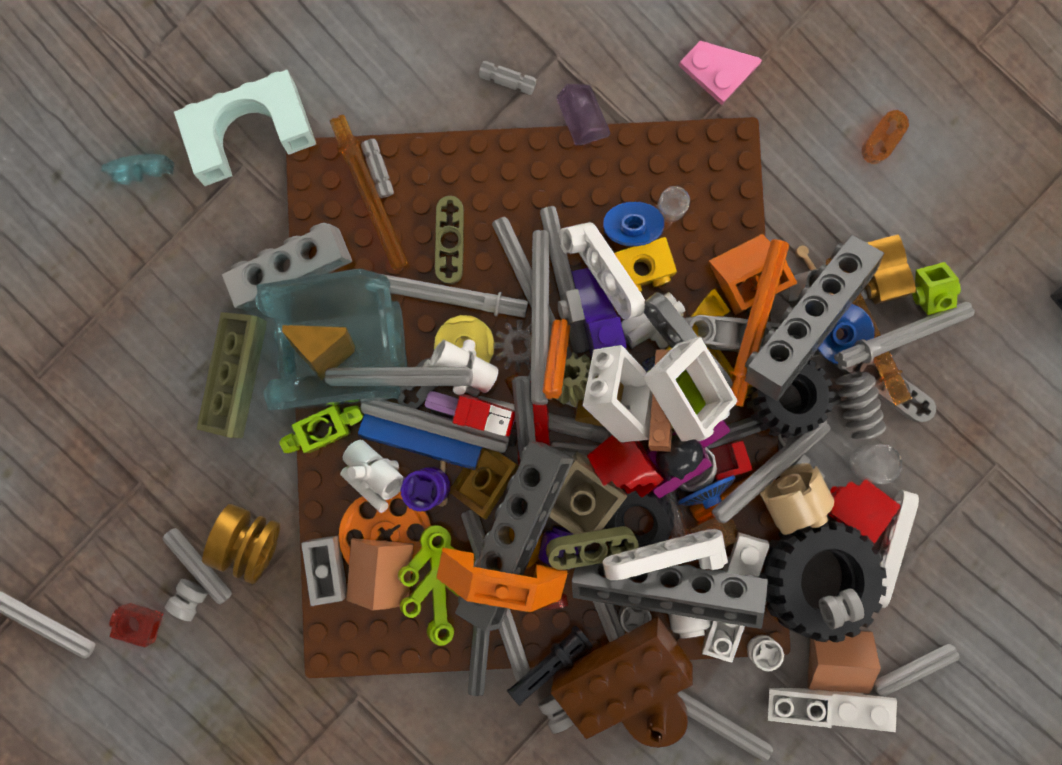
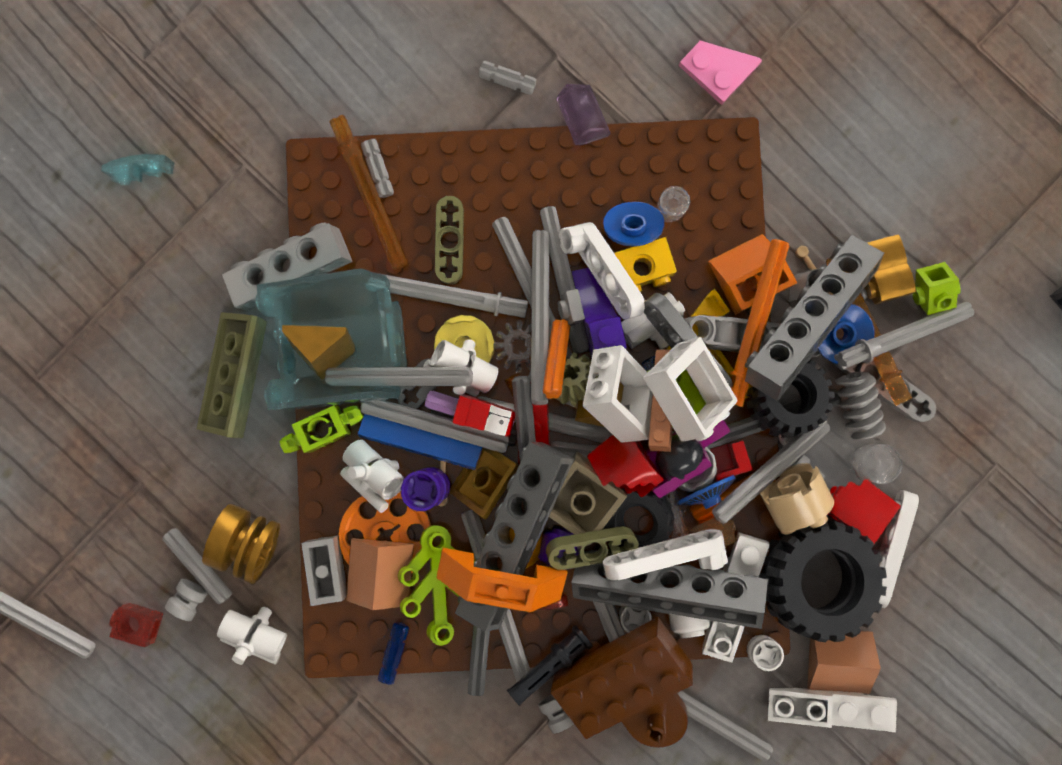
light aqua arch [174,70,316,186] -> none
light grey wheel [819,588,864,630] -> none
clear orange beam [862,110,909,164] -> none
light grey axle [873,644,960,697] -> none
none -> white pin [217,607,287,665]
none -> clear blue axle [378,623,409,685]

